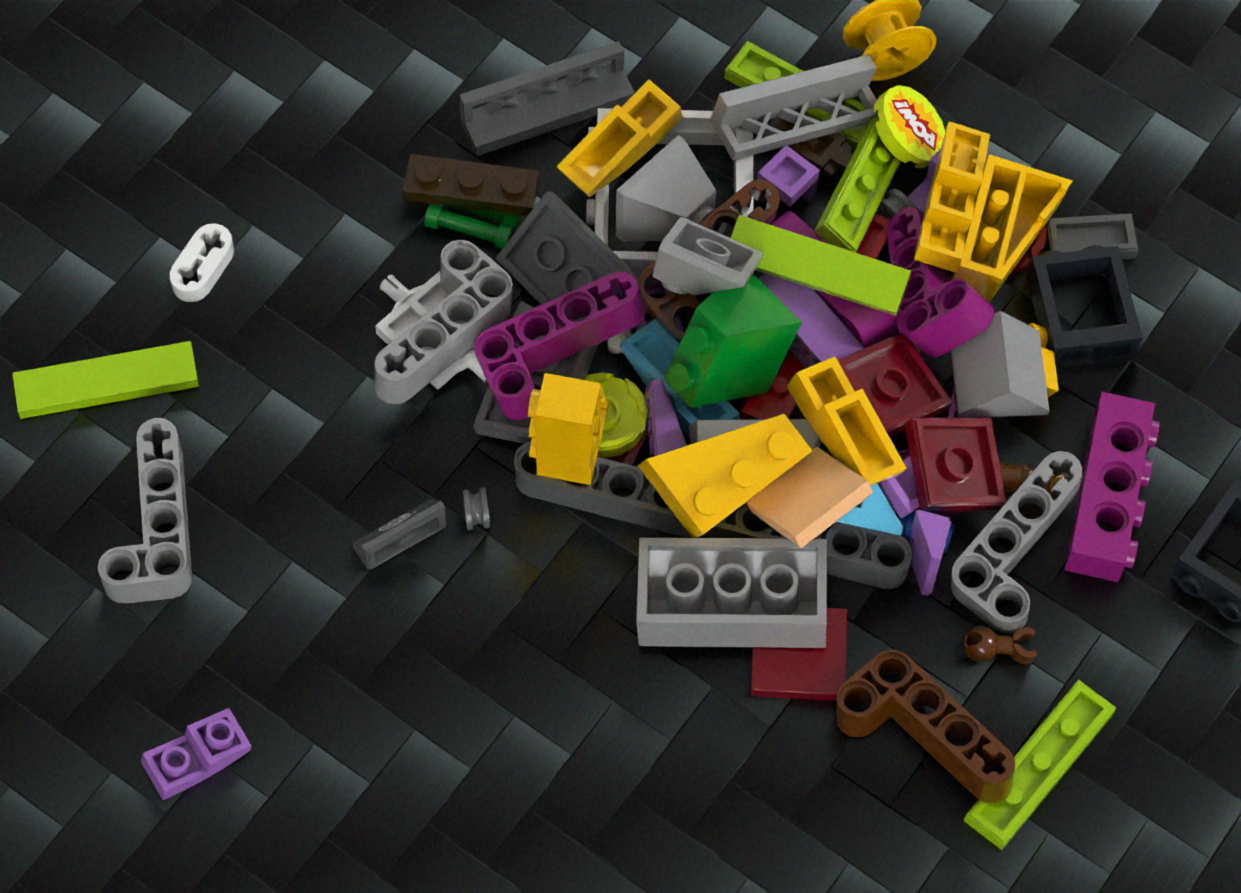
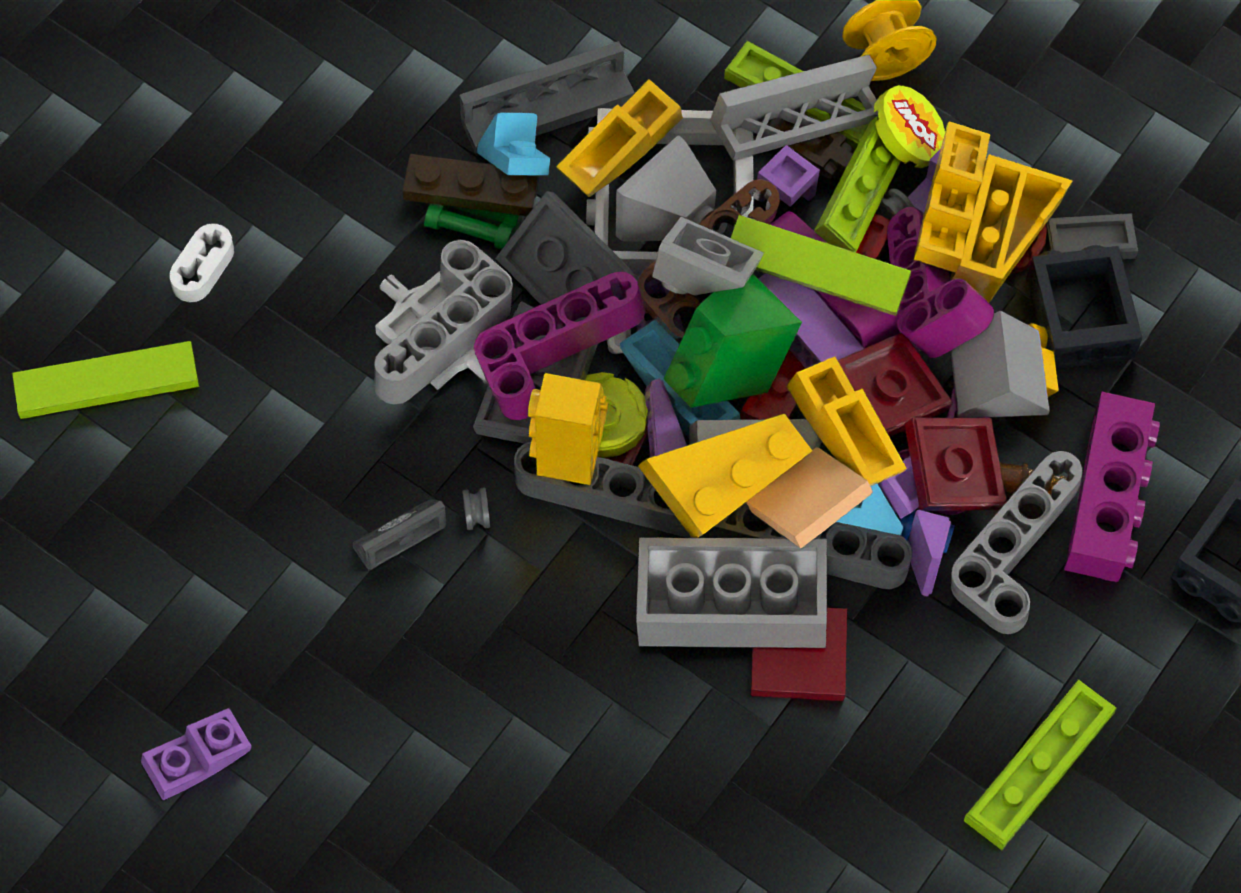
light grey beam [98,418,192,604] -> none
reddish brown beam [836,650,1015,803] -> none
reddish brown arm [962,625,1037,664] -> none
none -> medium azure slope [477,112,550,175]

